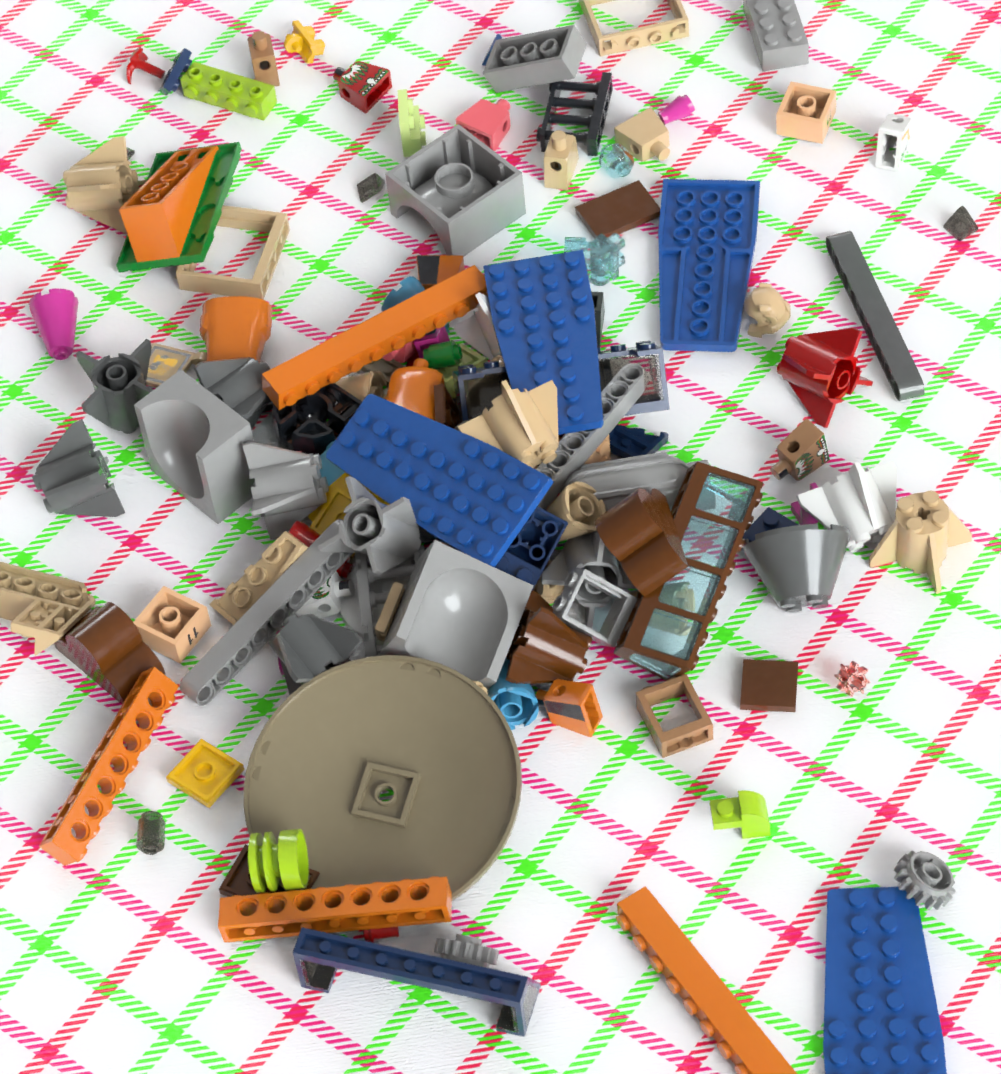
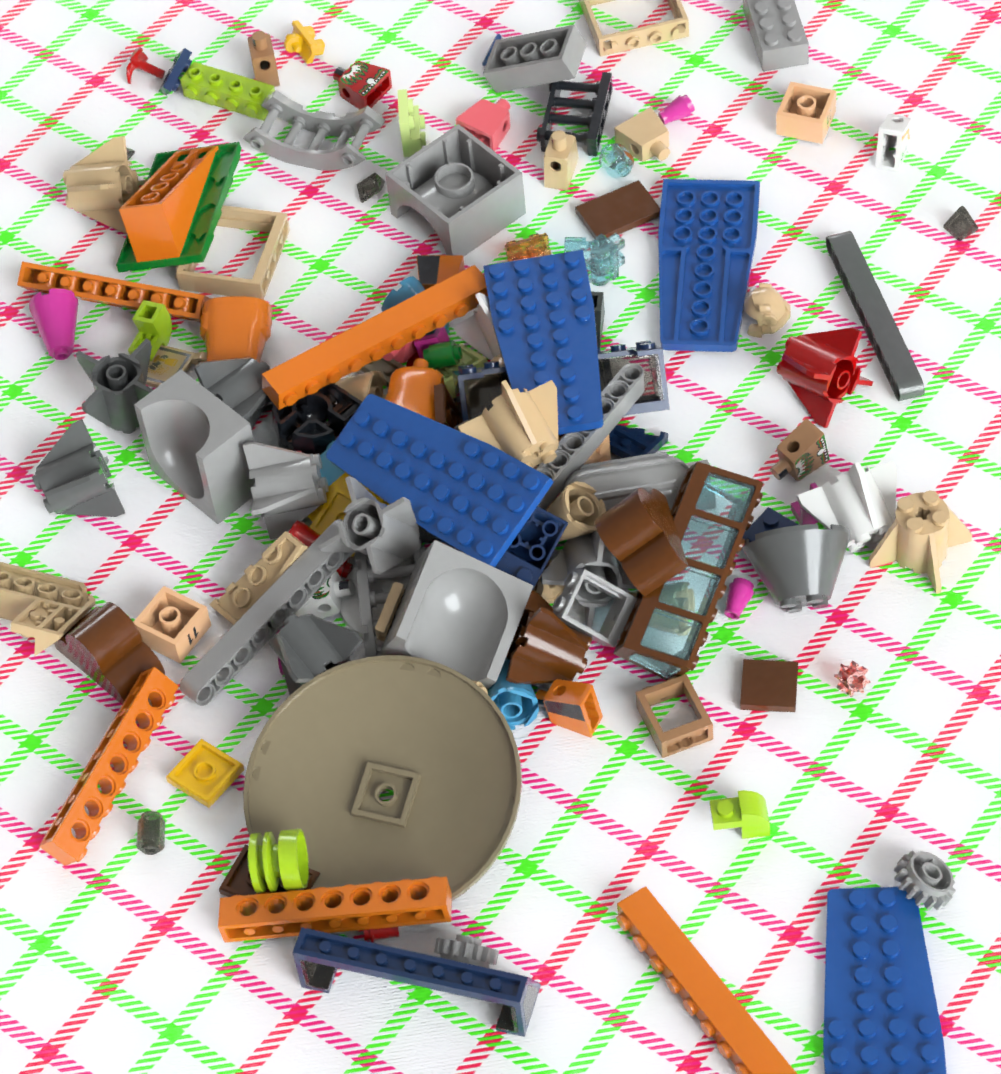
none -> orange brick [17,261,211,322]
none -> lime brick [128,300,172,361]
none -> light grey fence [243,90,386,171]
none -> clear orange hips [504,233,552,262]
none -> dark pink cone [724,578,754,620]

